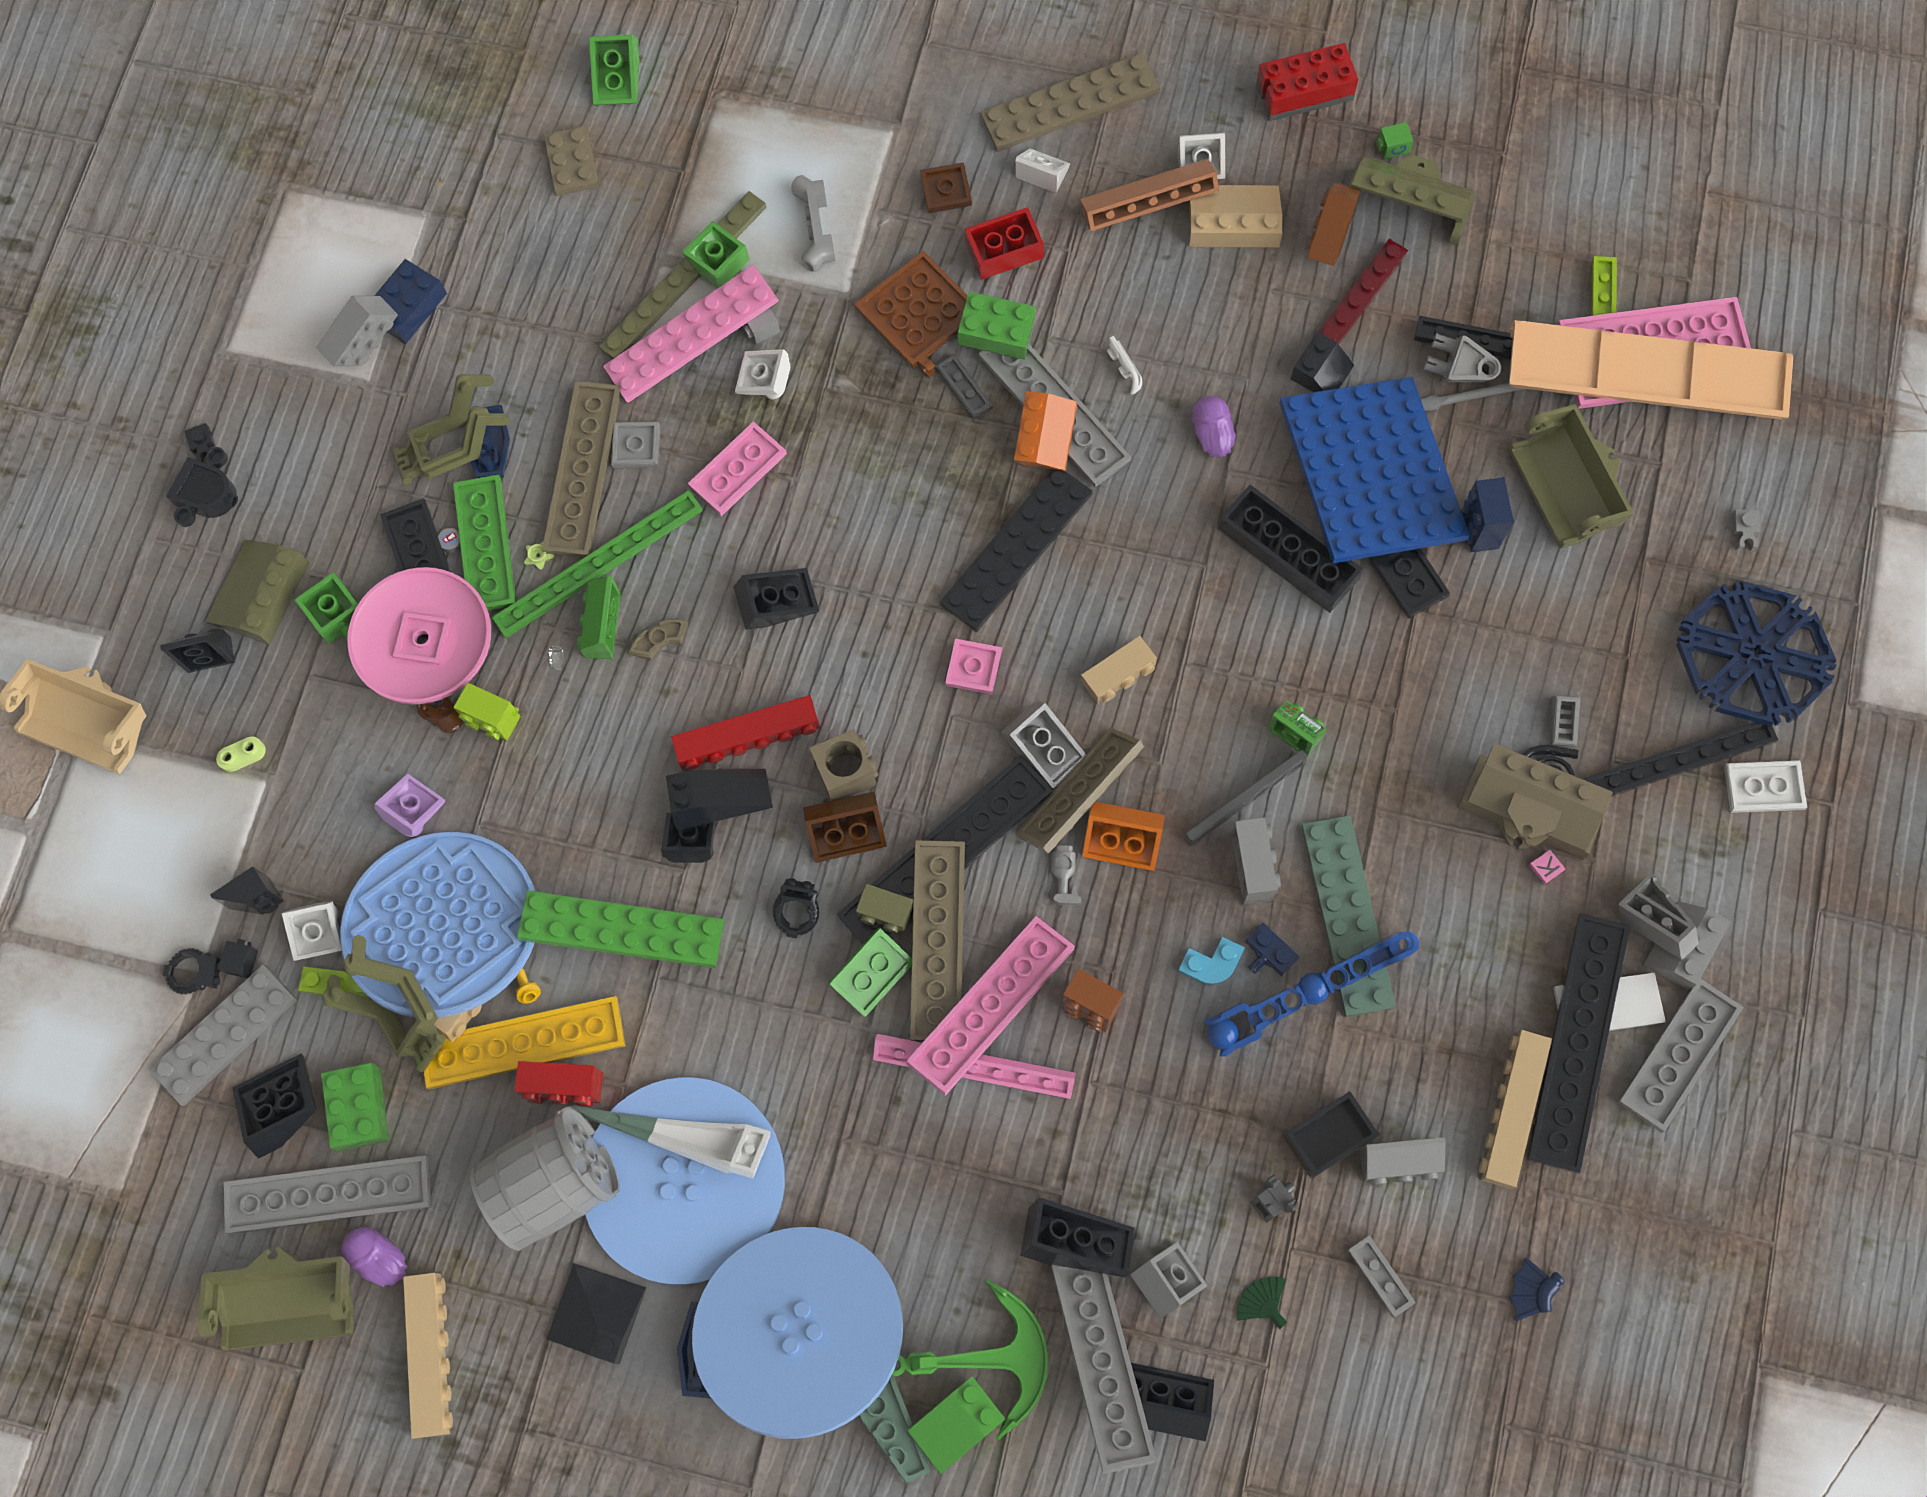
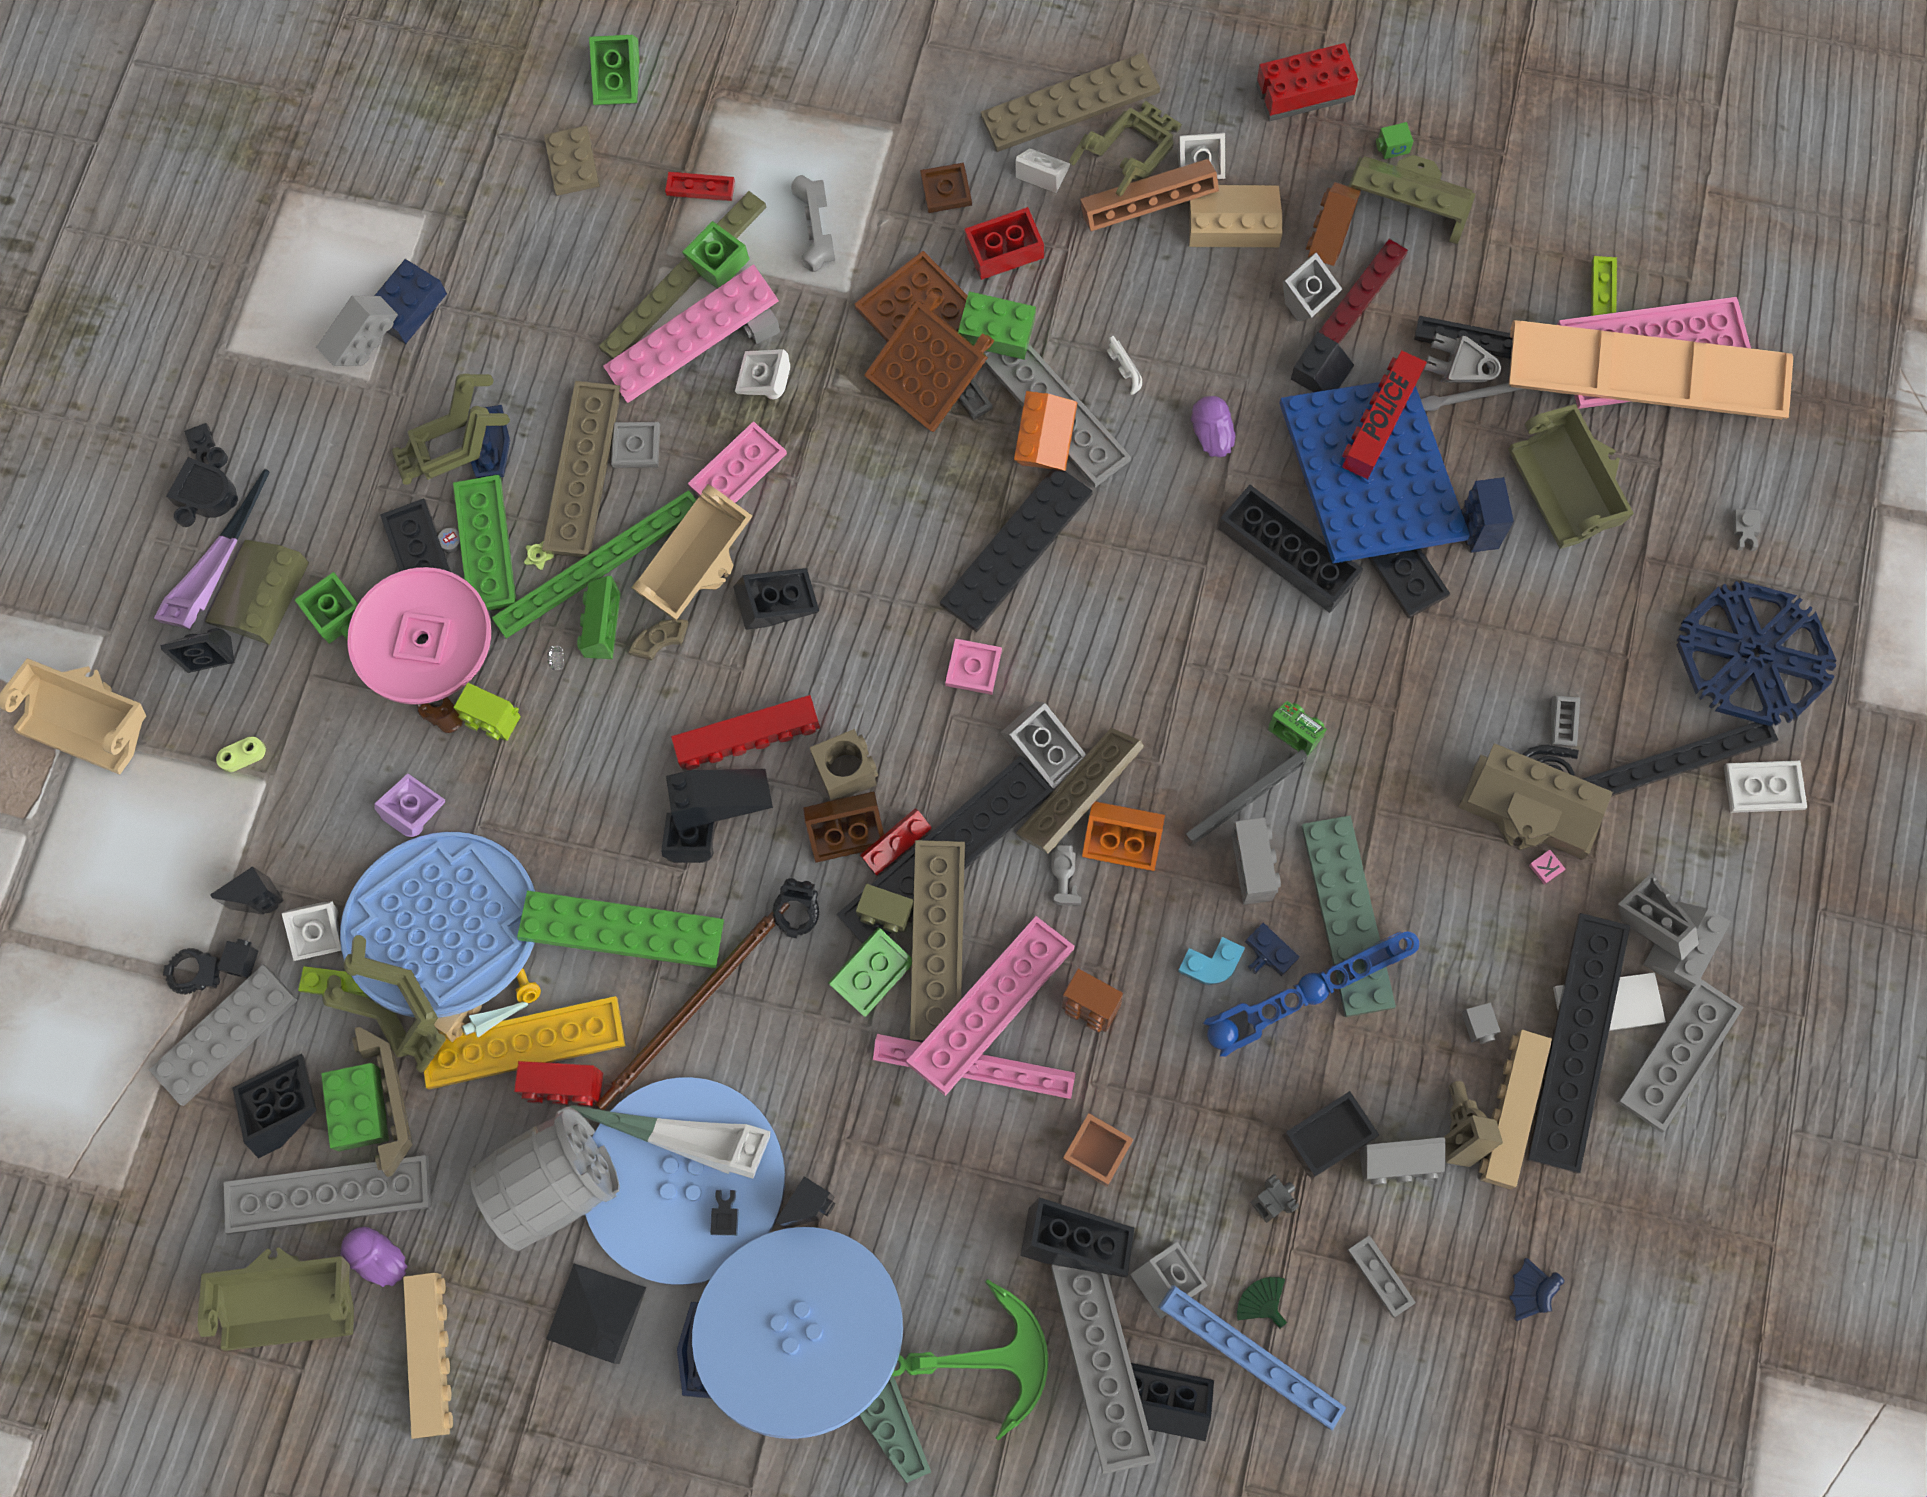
bright green slope [907,1376,1006,1475] -> none
tan brick [1081,636,1157,705] -> none
none -> lavender plate [154,469,270,629]
none -> dark tan slope [352,1027,413,1177]
none -> light aqua piece [462,1001,528,1038]
none -> reddish brown axle [596,902,790,1110]
none -> tan piece [631,484,752,621]
none -> red plate [665,172,735,201]
none -> black plate [710,1190,739,1236]
none -> black slope [776,1176,835,1228]
none -> red plate [860,808,932,875]
none -> dark orange plate [864,291,994,432]
none -> nougat piece [1063,1113,1133,1187]
none -> olive piece [1069,101,1182,197]
none -> medium blue tile [1158,1285,1346,1430]
none -> light grey slope [1283,253,1342,322]
none -> red brick [1342,350,1427,479]
none -> dark tan brick [1444,1081,1503,1167]
none -> light grey brick [1462,1002,1501,1044]

